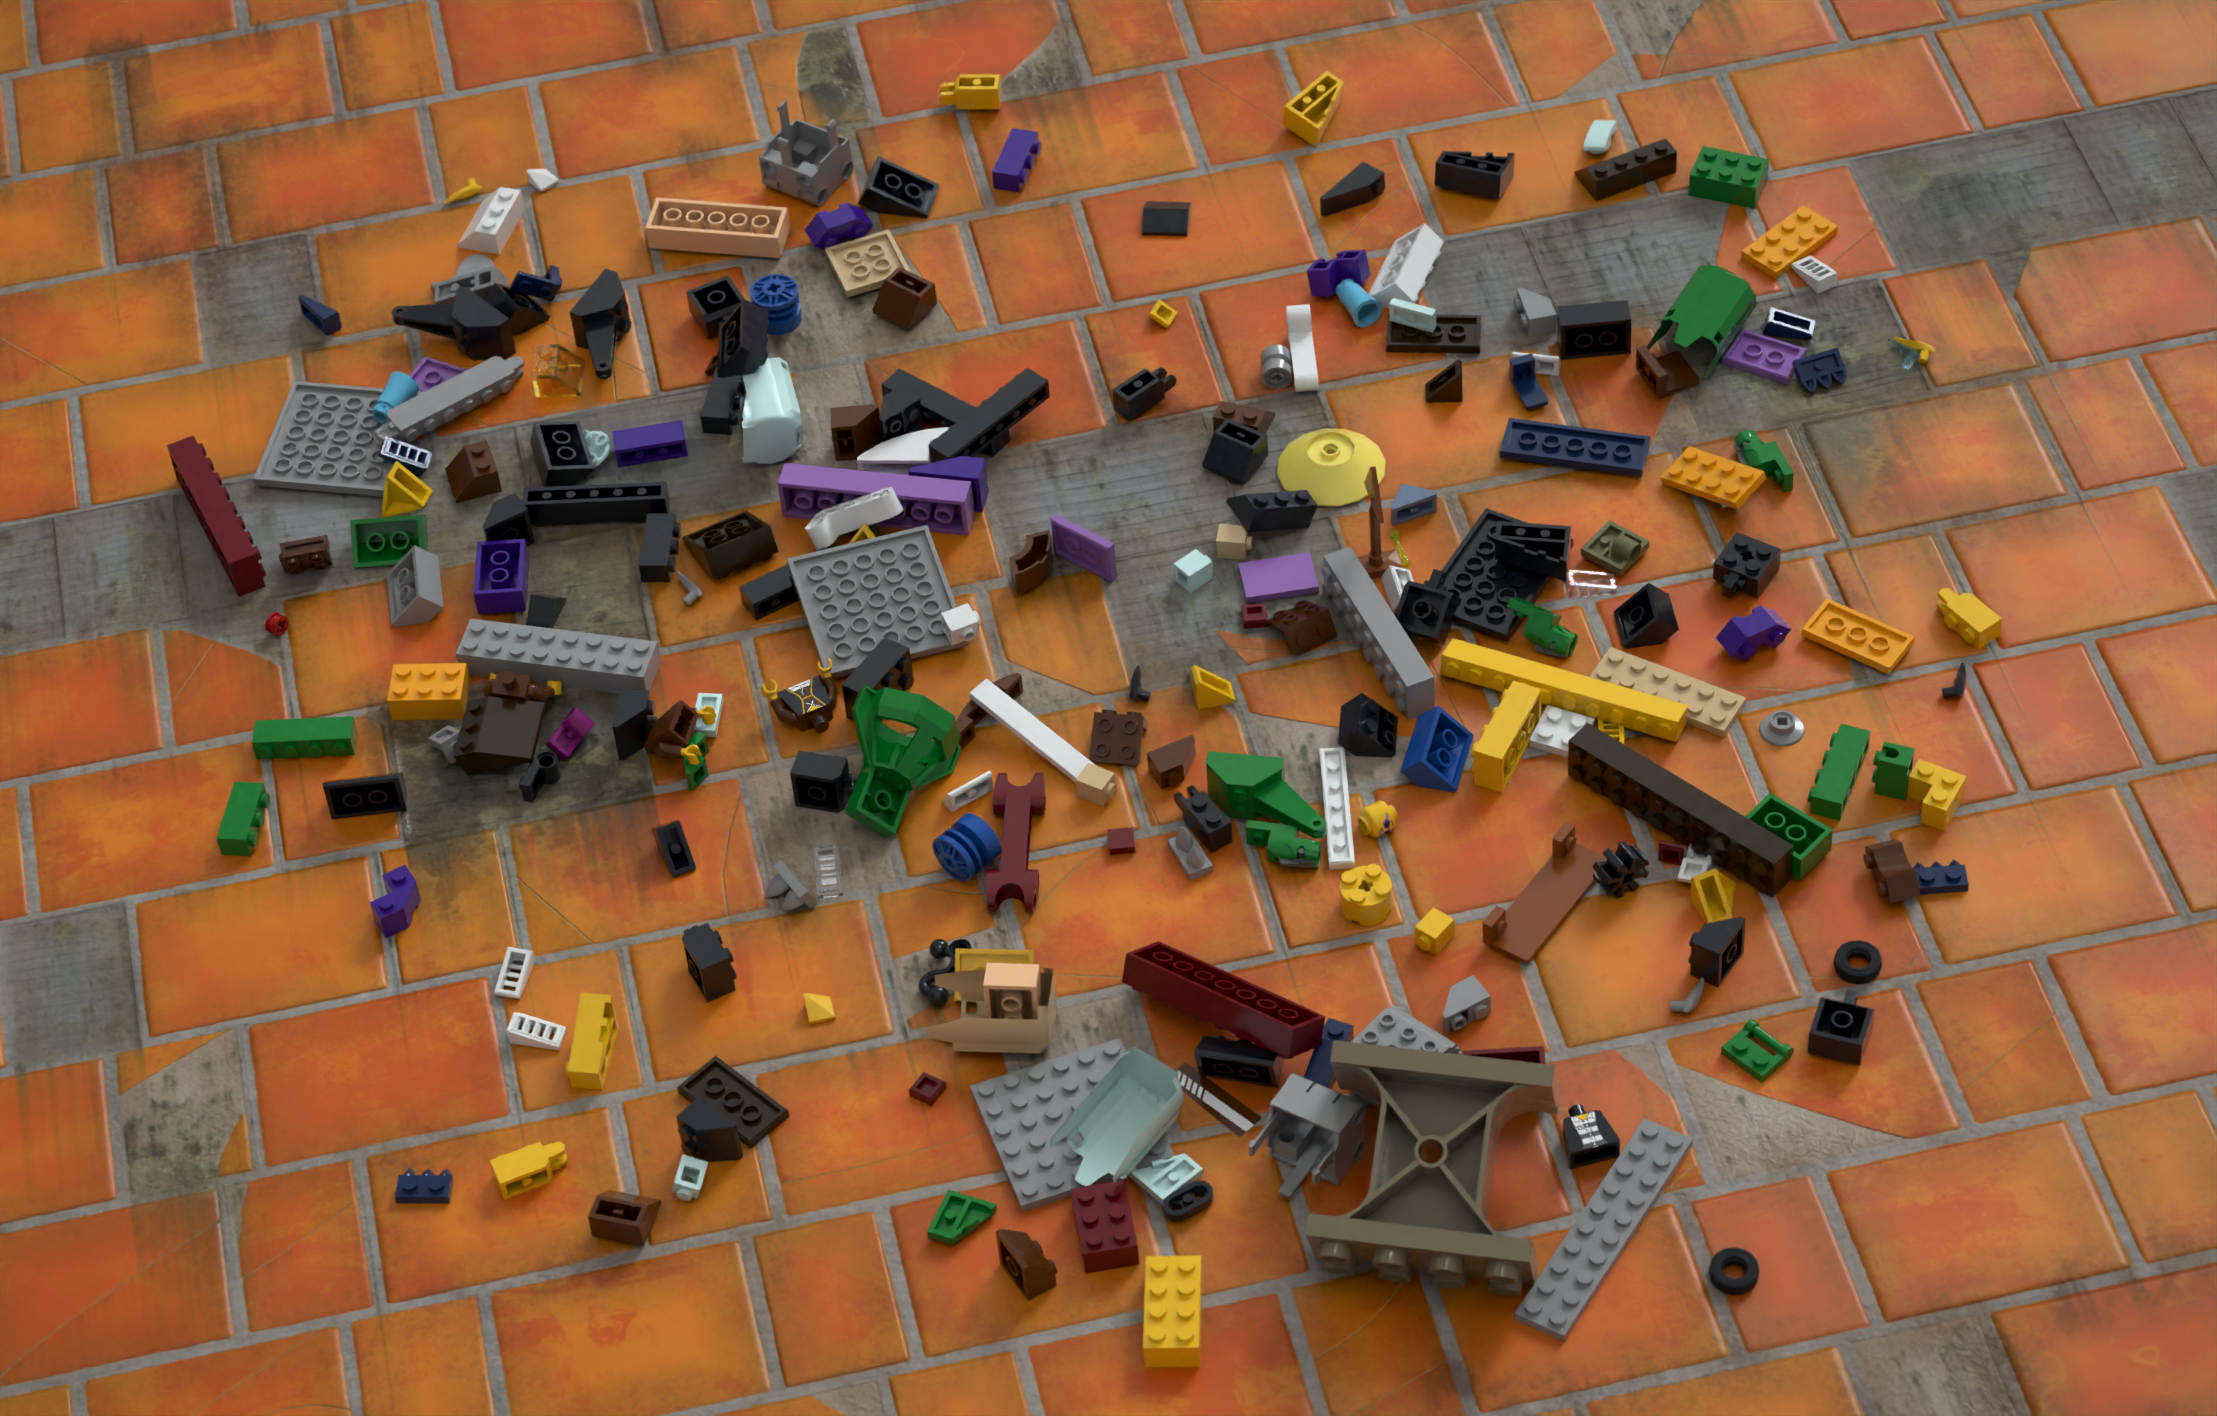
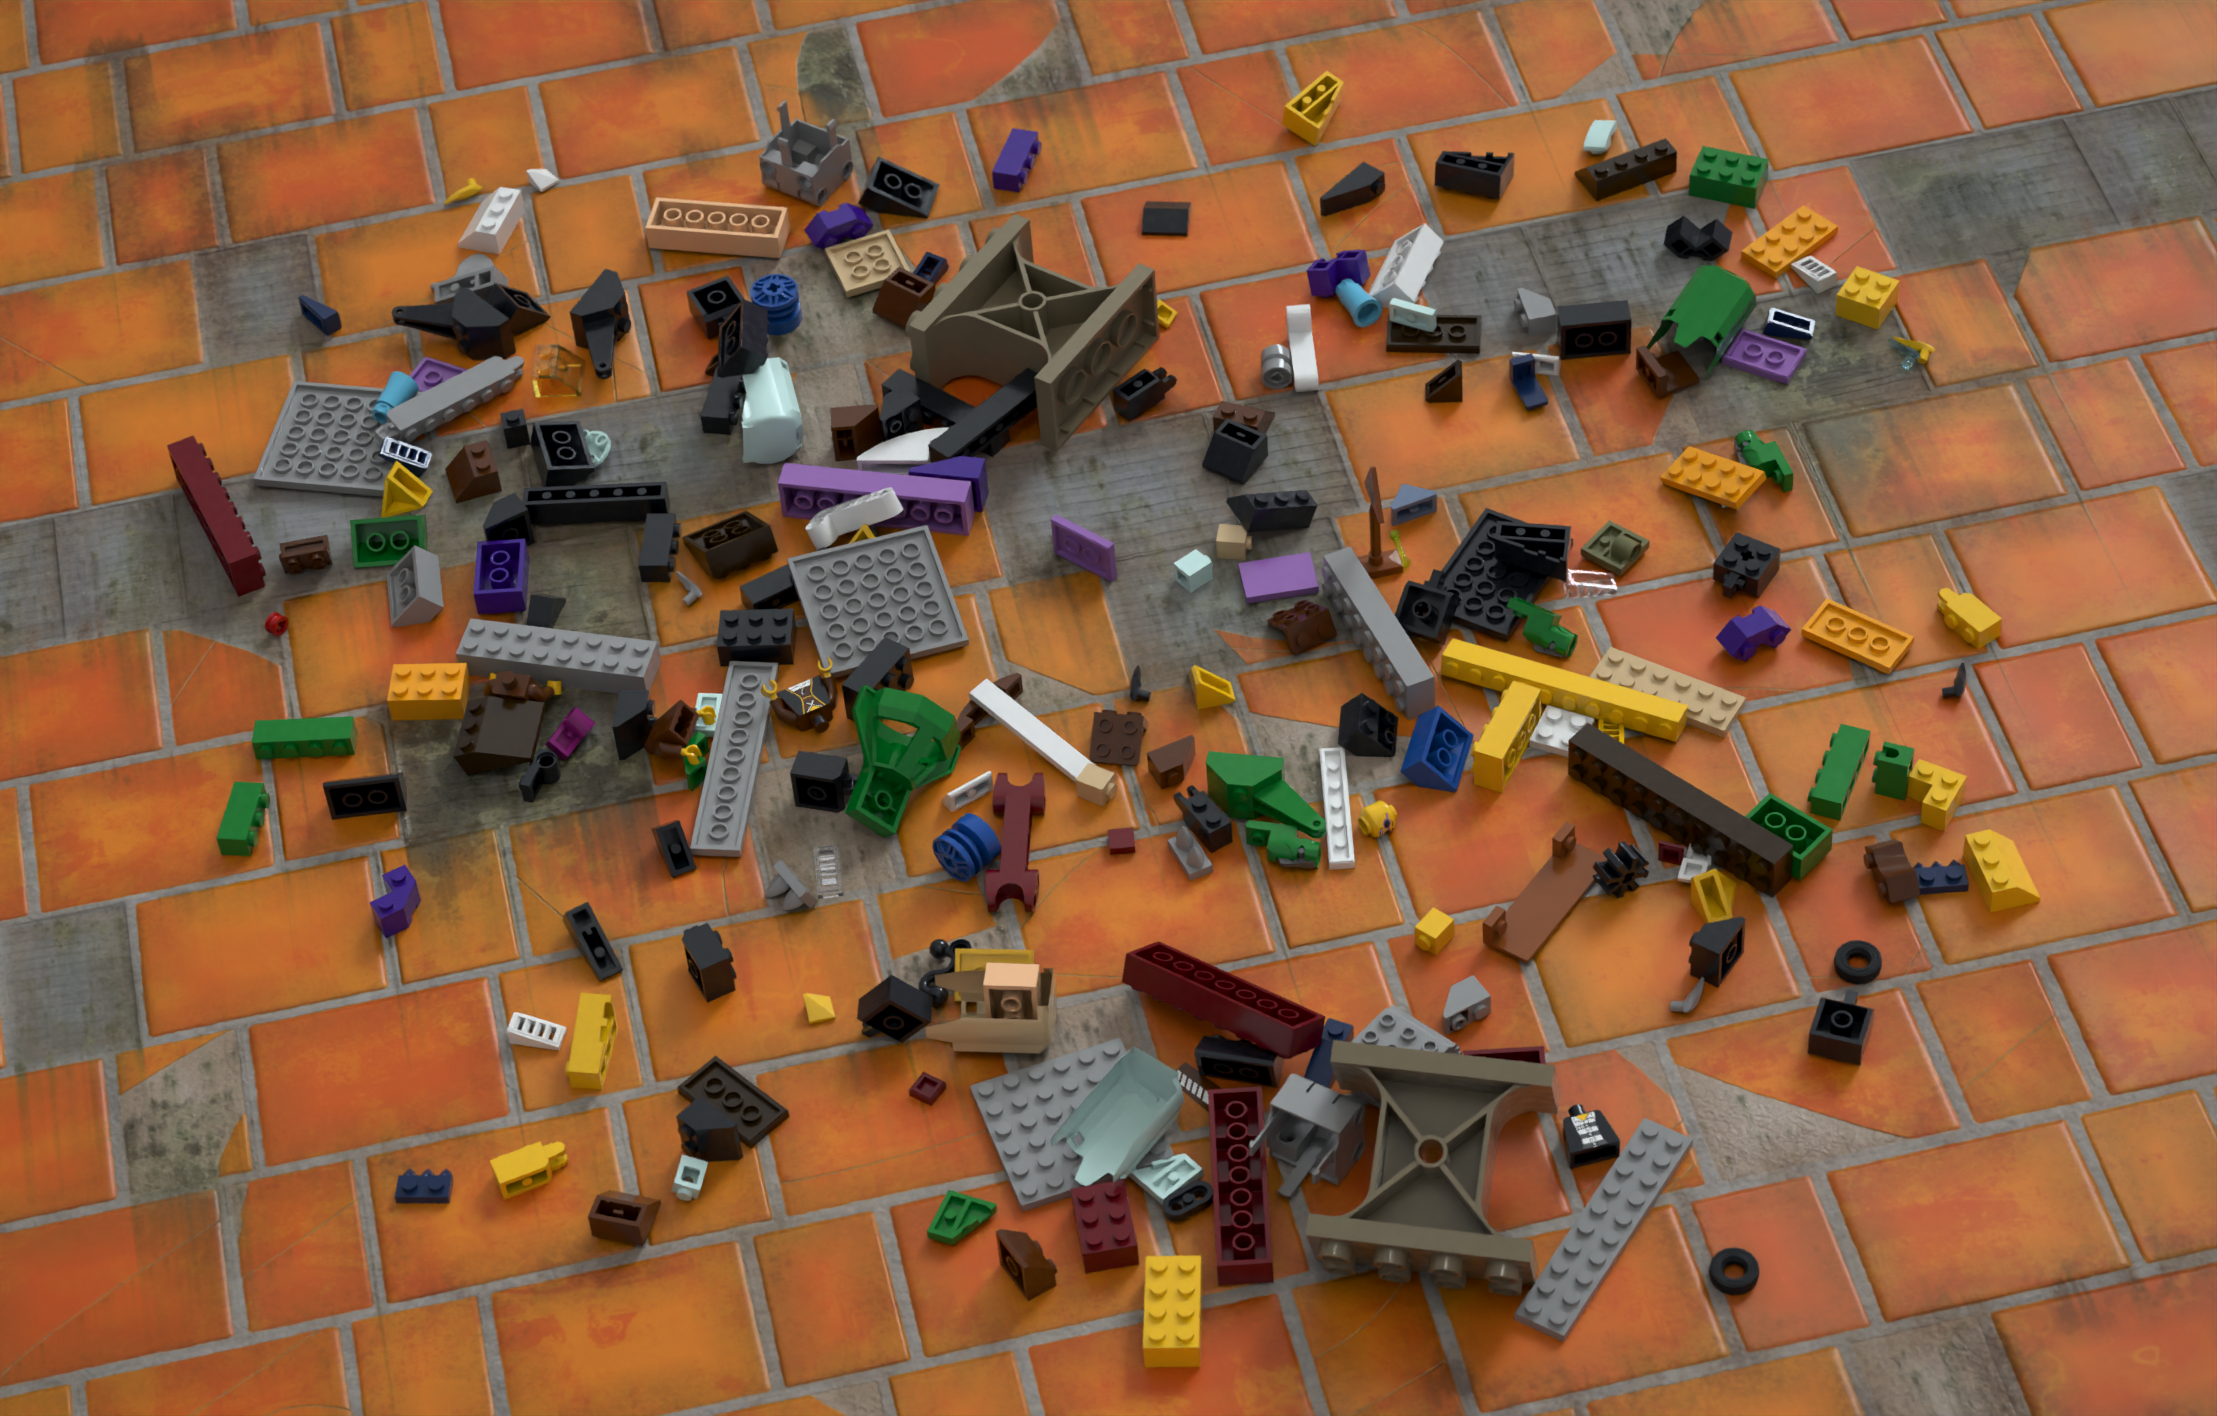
light grey bracket [428,725,460,764] -> none
white slope [494,947,535,1000] -> none
dark blue bracket [510,265,562,302] -> none
dark purple brick [612,420,688,468] -> none
yellow hinge [938,75,1002,110] -> none
white brick [941,603,981,645] -> none
reddish brown brick [1009,530,1053,595] -> none
dark red tile [1242,603,1268,629] -> none
light yellow dish [1277,429,1386,507] -> none
yellow brick [1340,864,1392,926] -> none
white slope [1381,565,1414,611] -> none
dark blue plate [1500,418,1651,477] -> none
black slope [1613,583,1679,649] -> none
green plate [1721,1019,1794,1083] -> none
light grey piece [1759,710,1805,747] -> none
dark blue plate [1792,348,1846,393] -> none
none -> black slope [500,409,530,449]
none -> black slope [563,902,623,982]
none -> light grey plate [690,661,779,857]
none -> black brick [717,608,797,667]
none -> black hinge [857,975,933,1043]
none -> dark tan piece [905,214,1160,452]
none -> dark blue slope [913,252,949,284]
none -> dark red brick [1208,1086,1274,1285]
none -> black brick [1664,216,1732,261]
none -> yellow brick [1835,266,1900,330]
none -> yellow slope [1963,829,2040,913]

